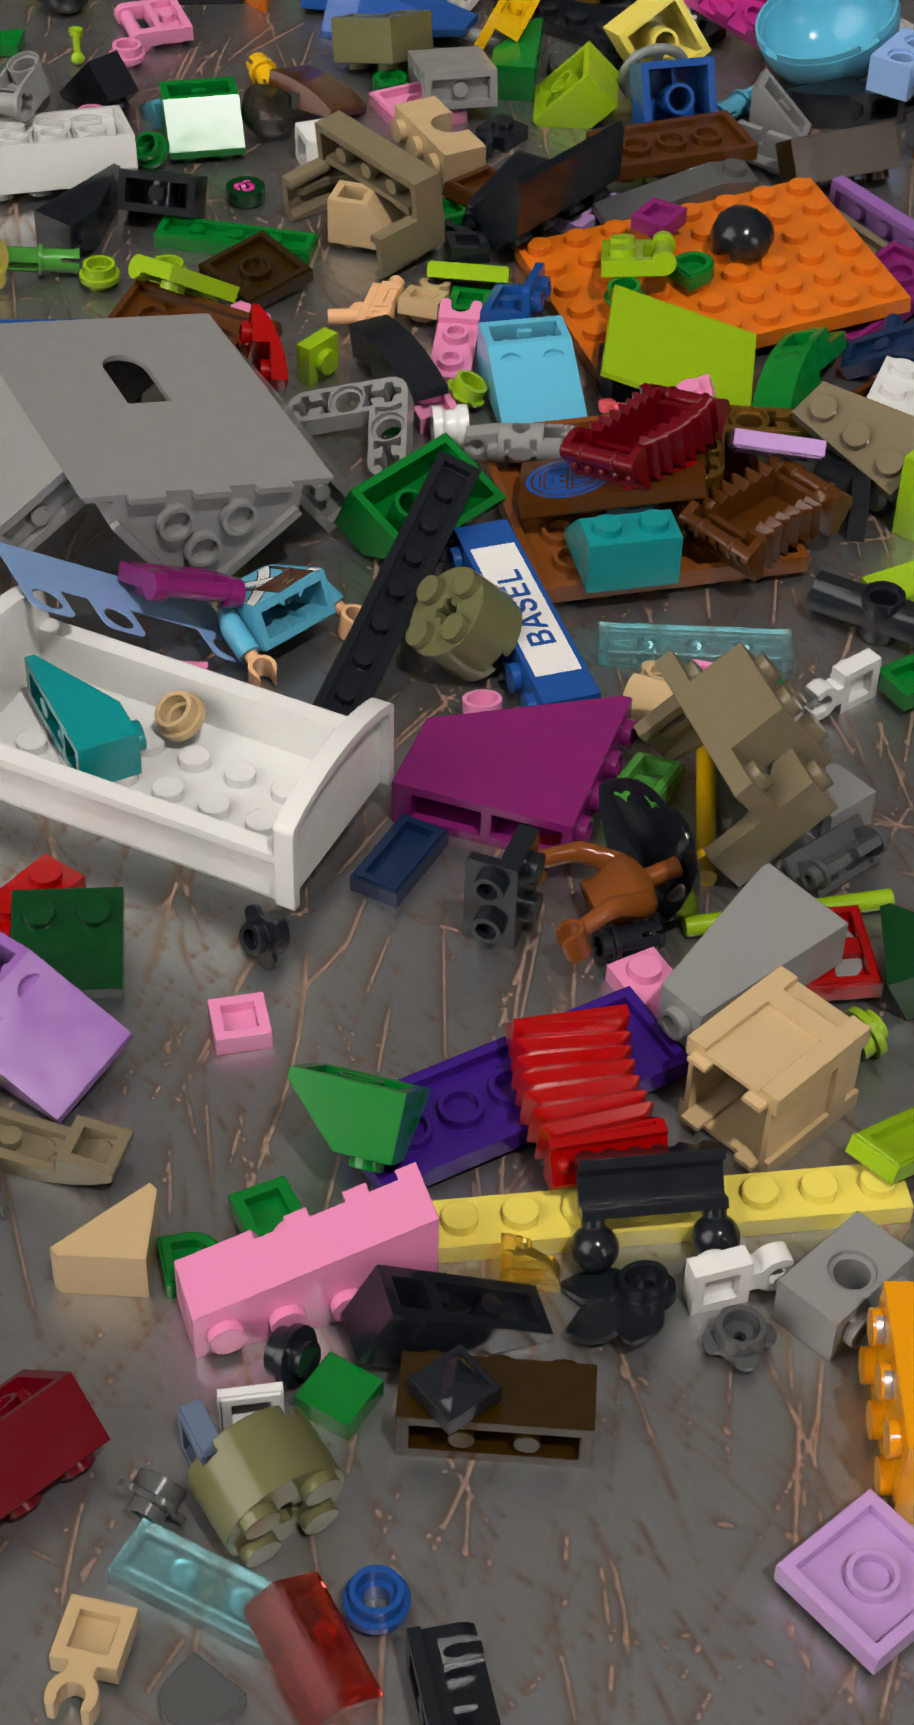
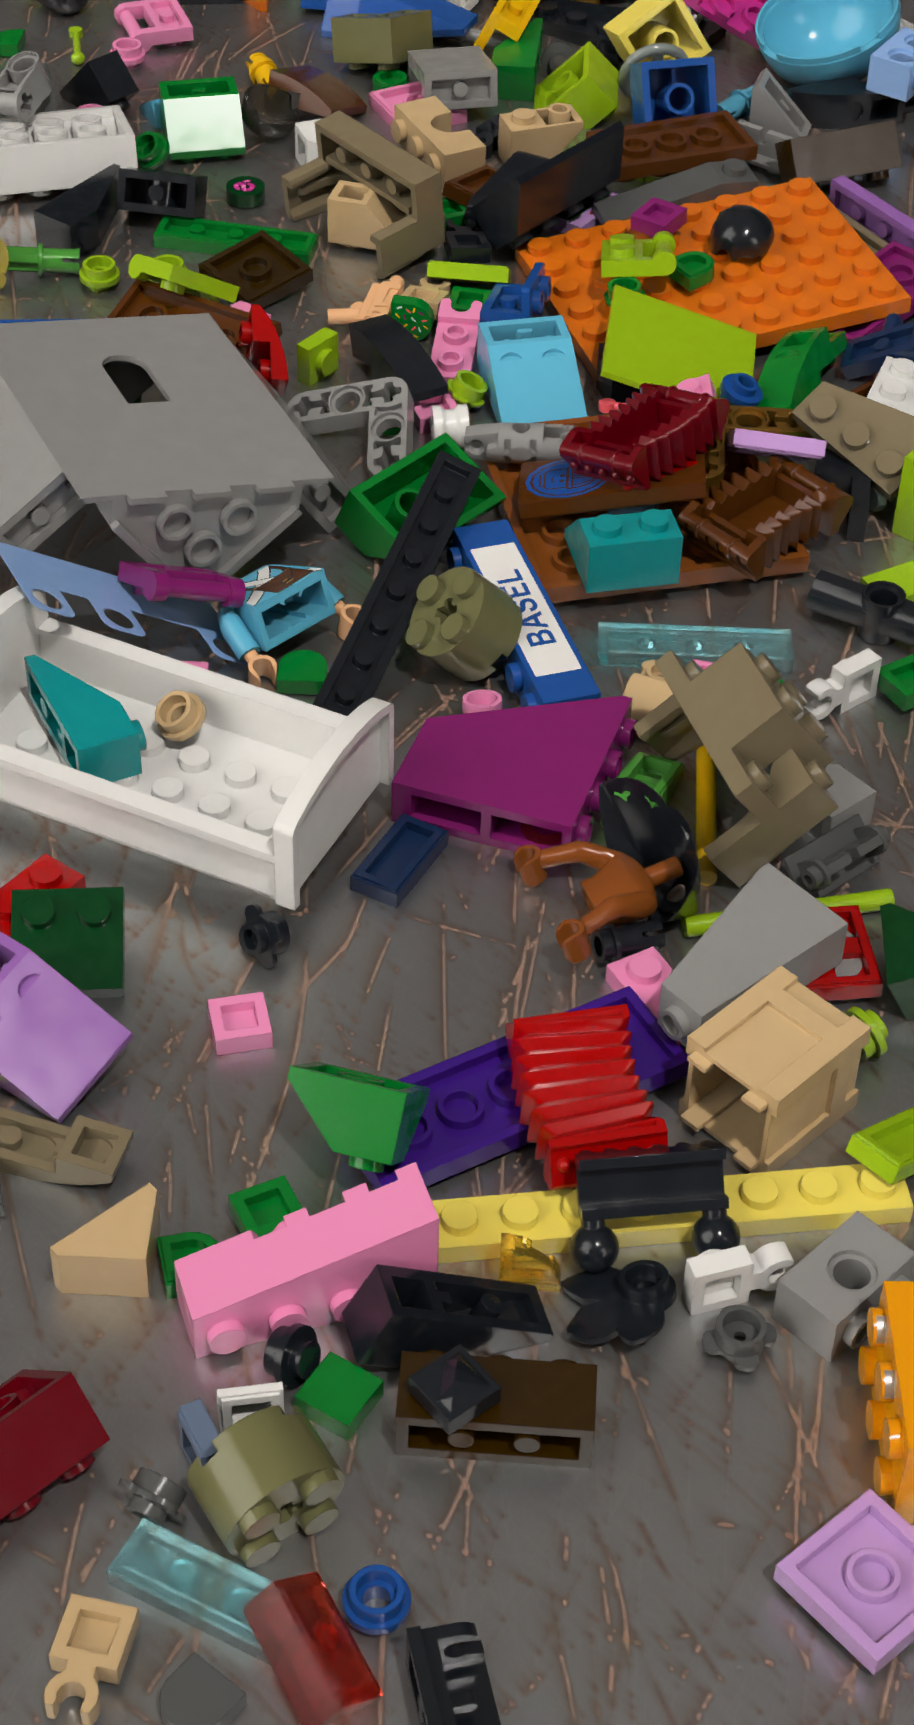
black bracket [463,824,546,950] -> none
none -> green tile [276,650,328,695]
none -> green tile [391,295,435,341]
none -> tan slope [498,103,584,164]
none -> blue plate [720,373,763,407]

